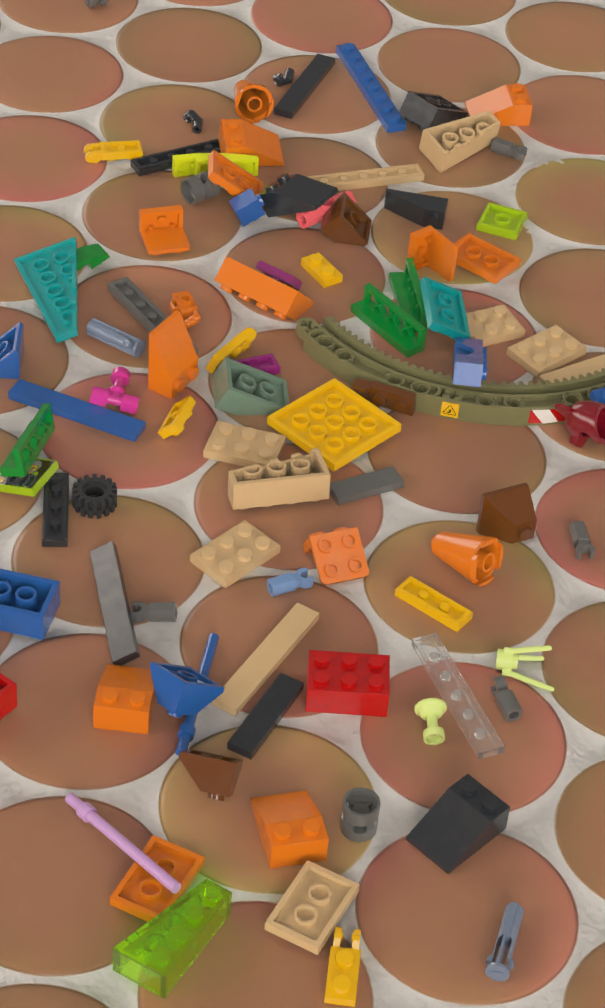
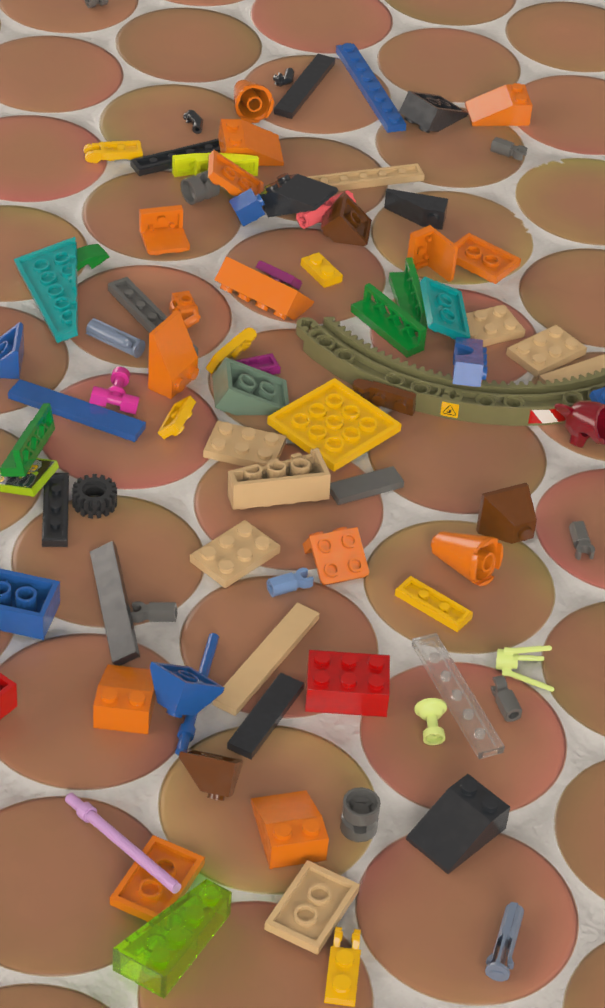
tan wedge [419,111,501,173] -> none
lime tile [476,202,528,240] -> none

